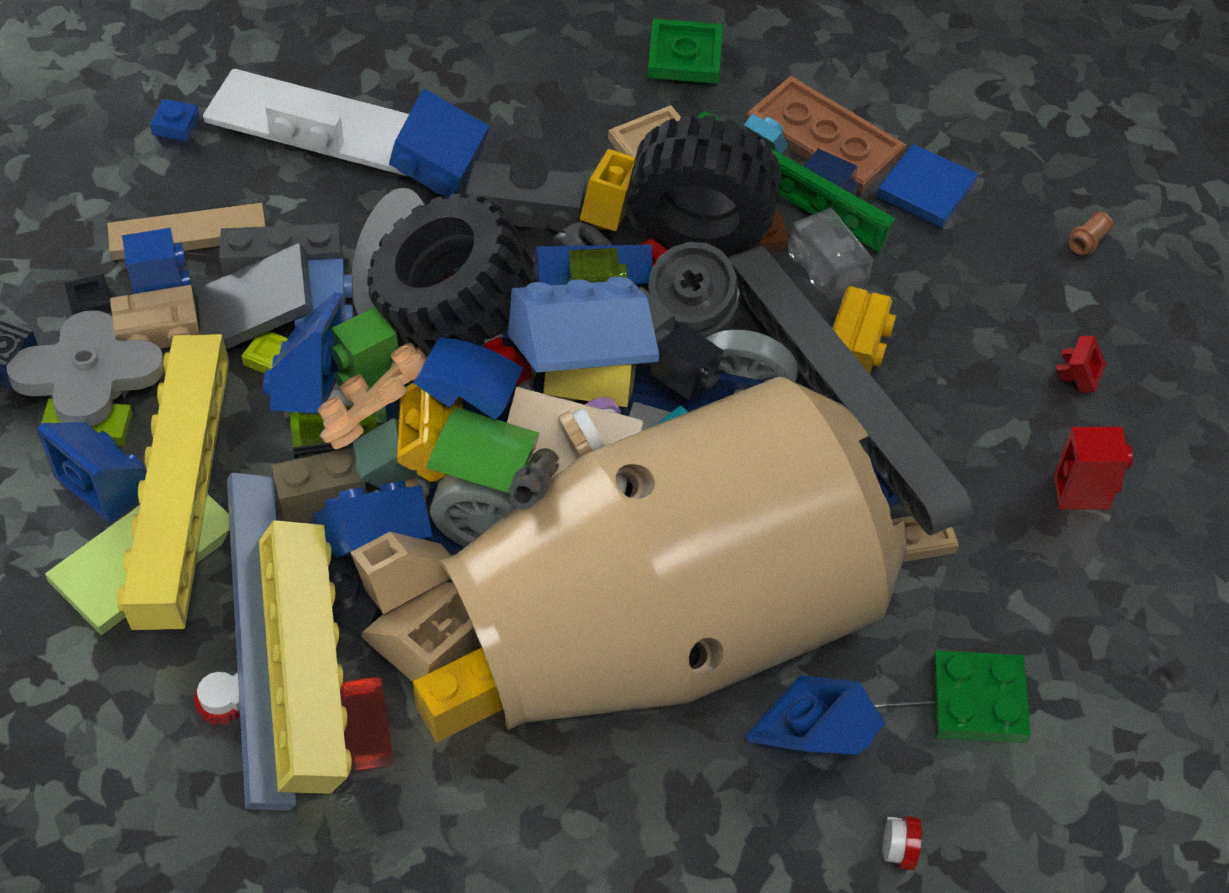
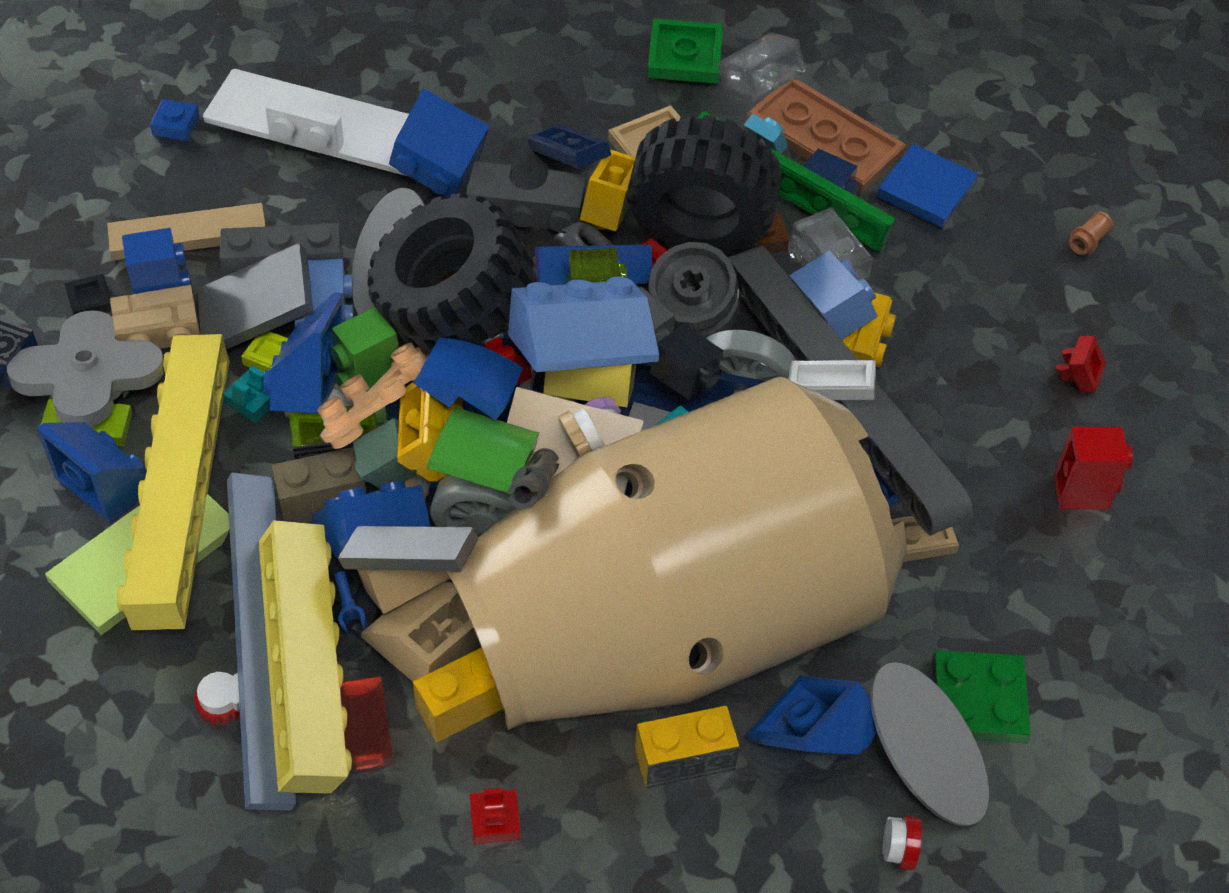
none -> teal tile [223,366,270,423]
none -> blue hand [334,571,368,638]
none -> tile [338,526,479,571]
none -> red tile [469,788,521,845]
none -> dark blue tile [527,124,611,169]
none -> yellow brick [635,706,740,790]
none -> clear brick [718,32,806,103]
none -> white tile [788,360,876,400]
none -> medium blue brick [789,250,878,340]
none -> light grey shield [870,662,989,826]

